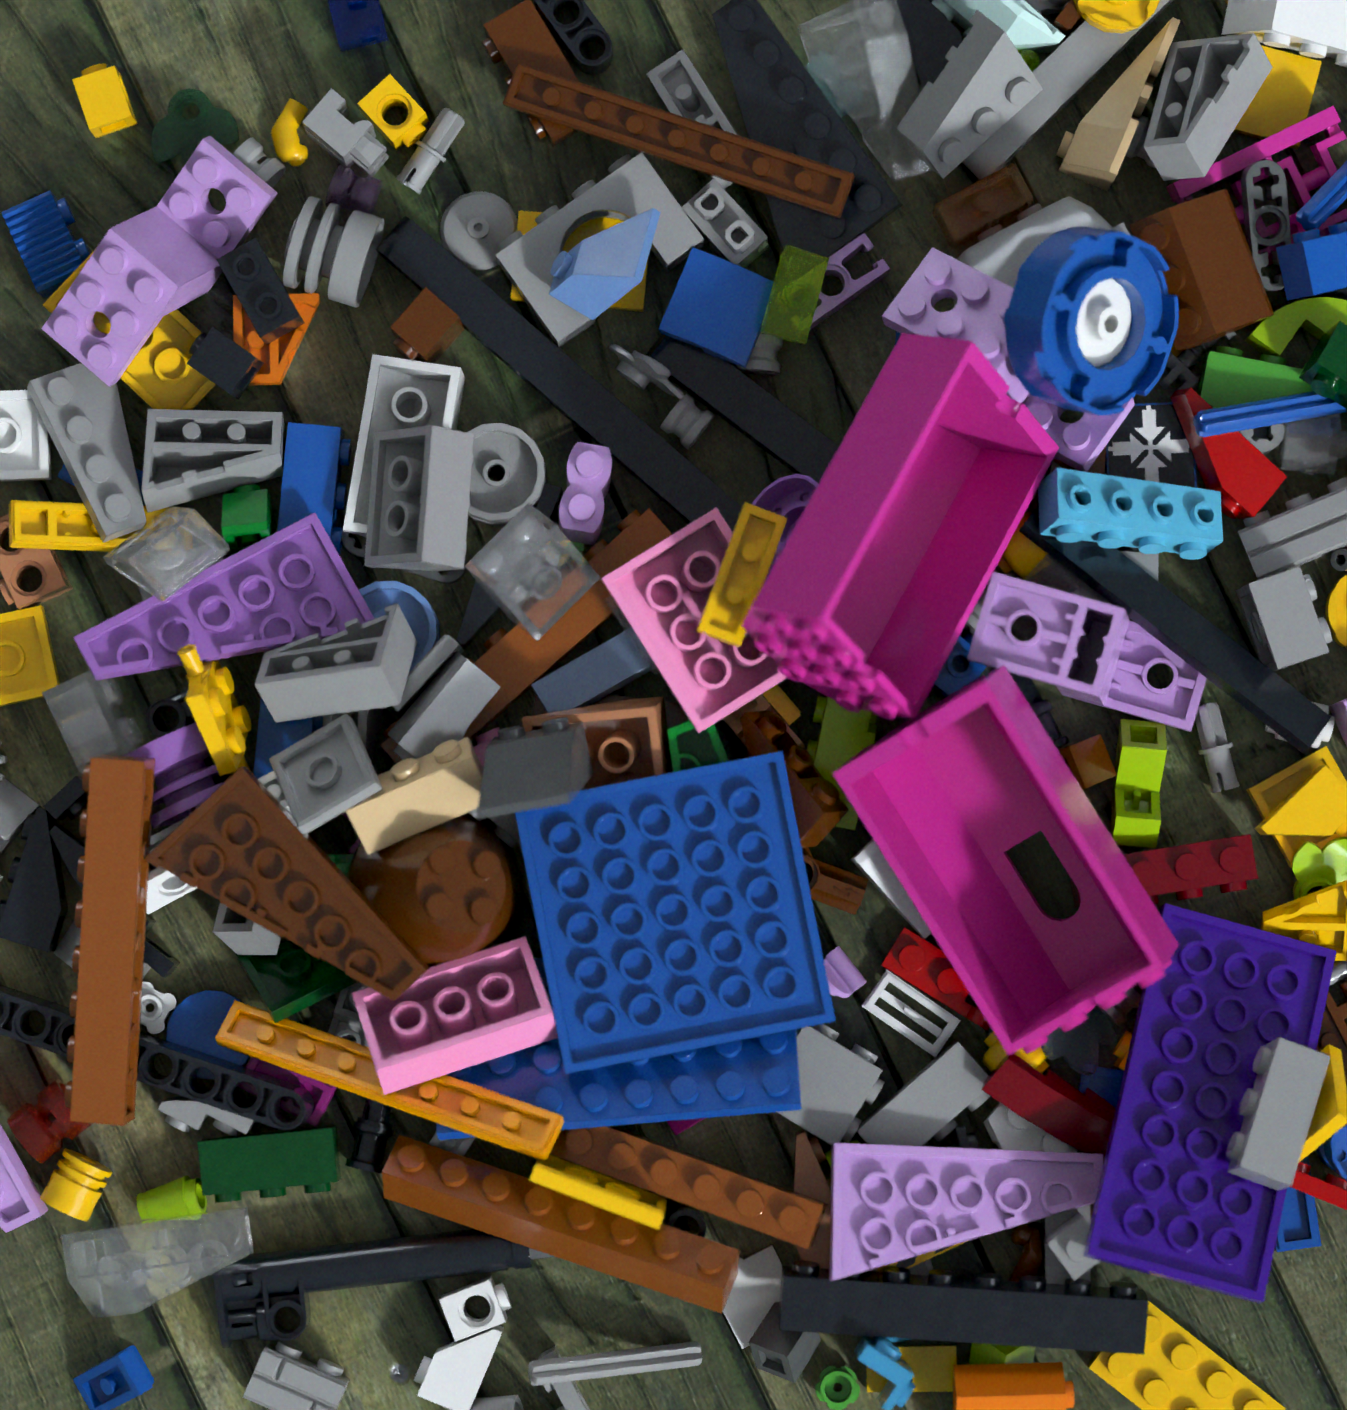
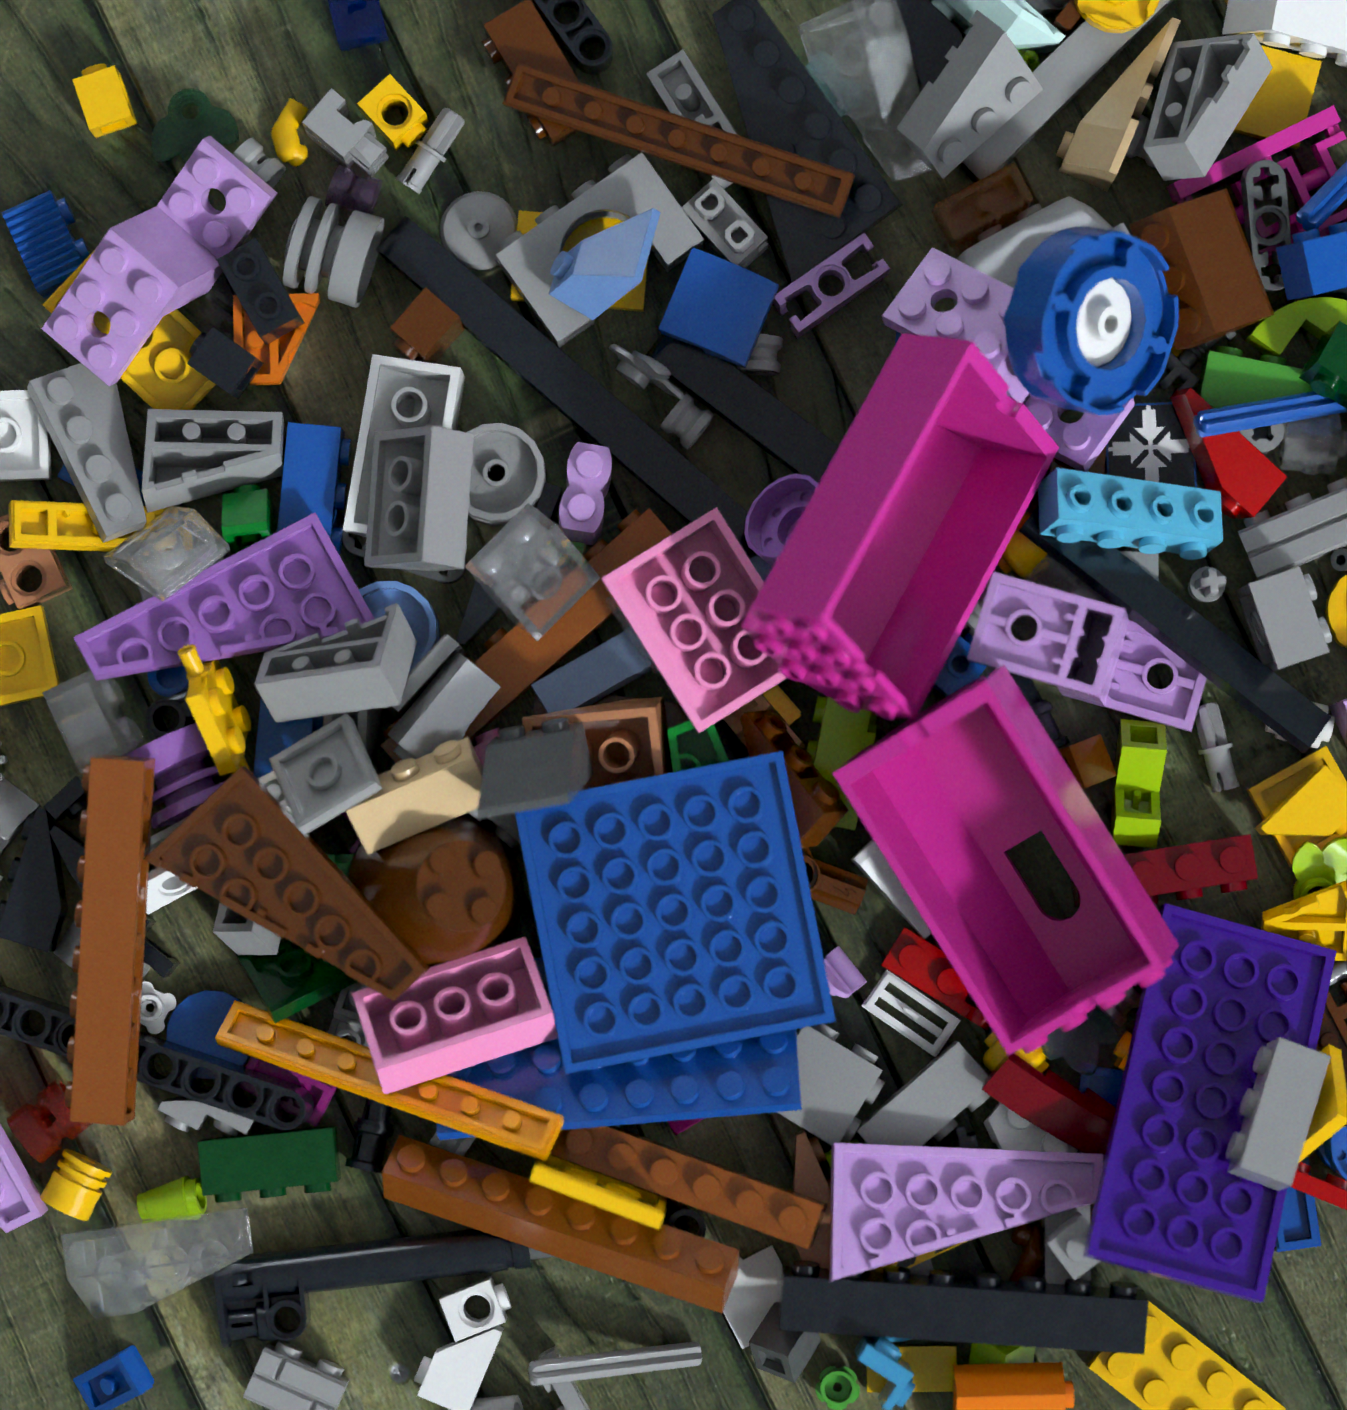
yellow plate [696,502,788,648] -> none
clear neon green plate [760,245,829,345] -> none
none -> blue tile [148,666,189,698]
none -> light grey axle [1188,567,1226,602]

